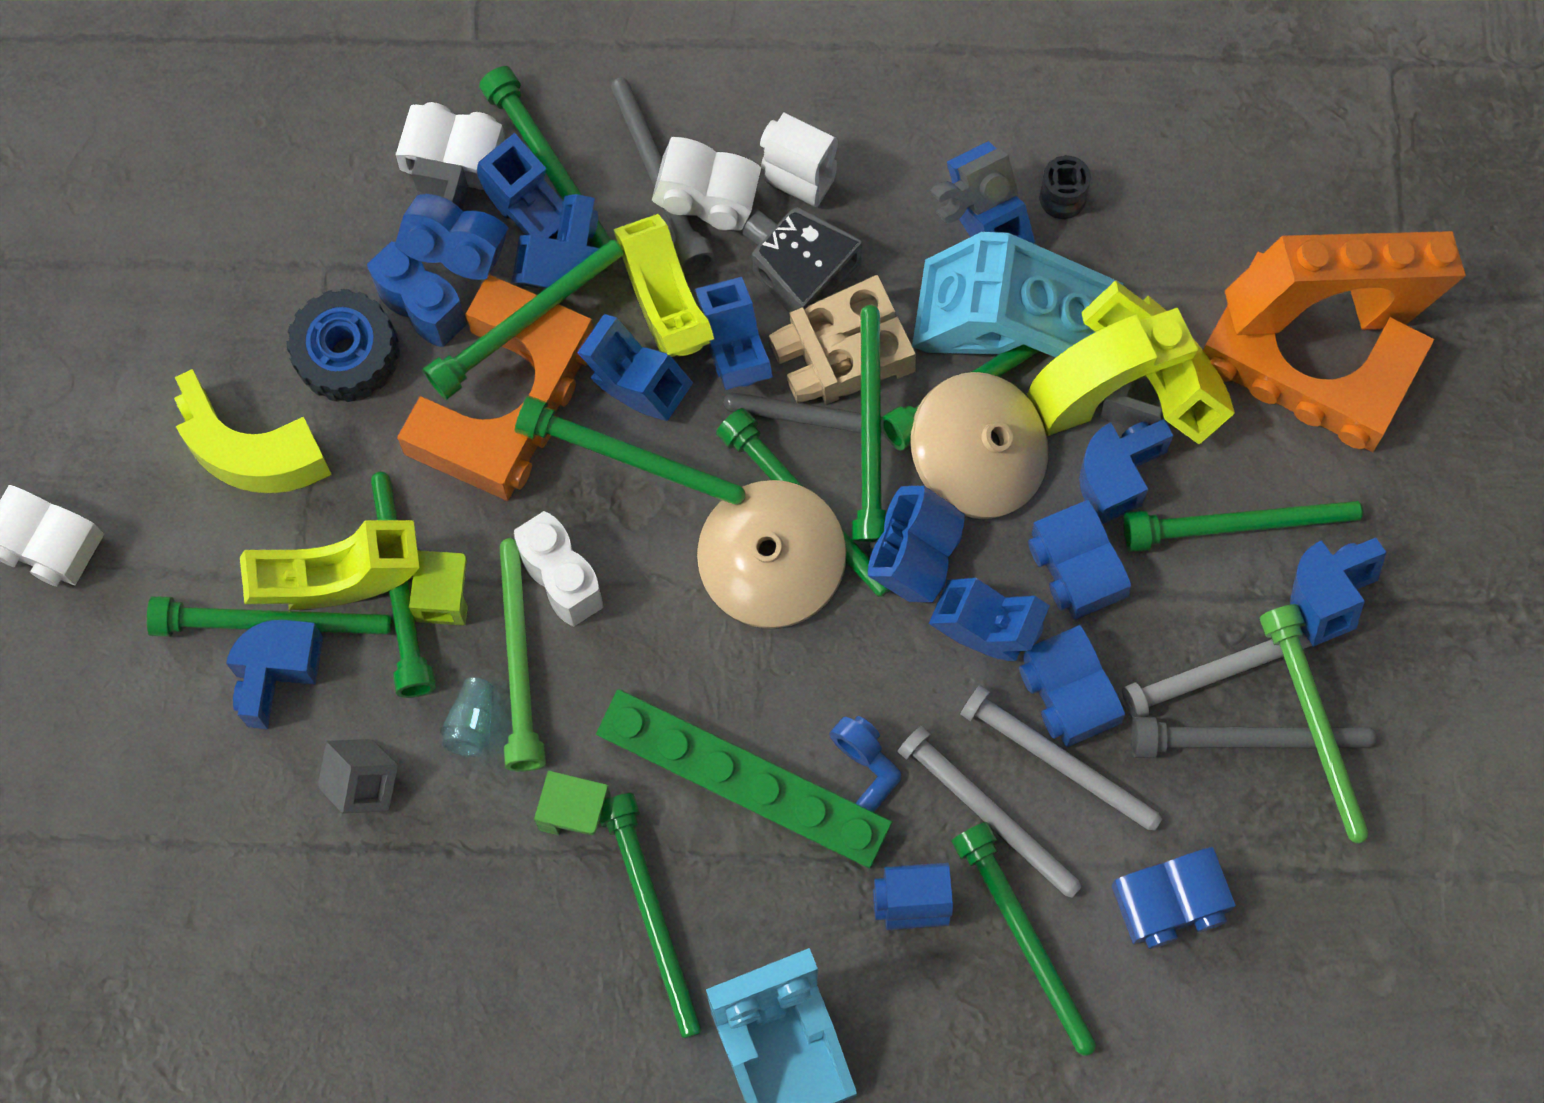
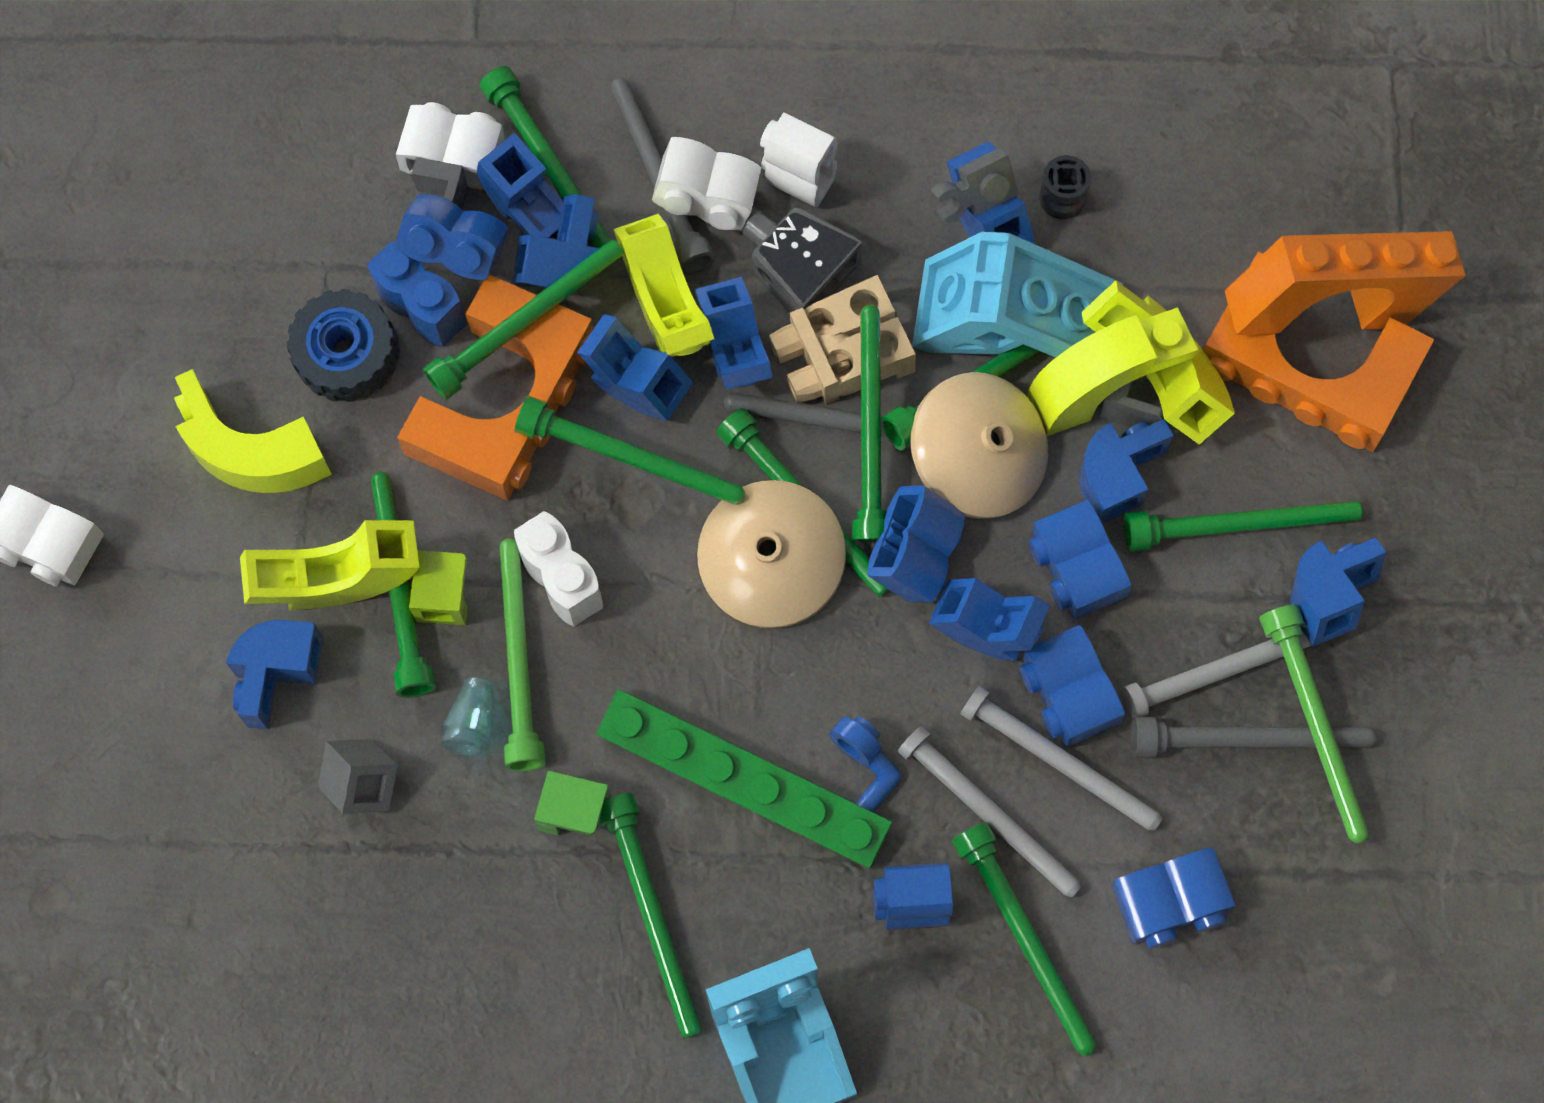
green piece [147,596,392,637] -> none

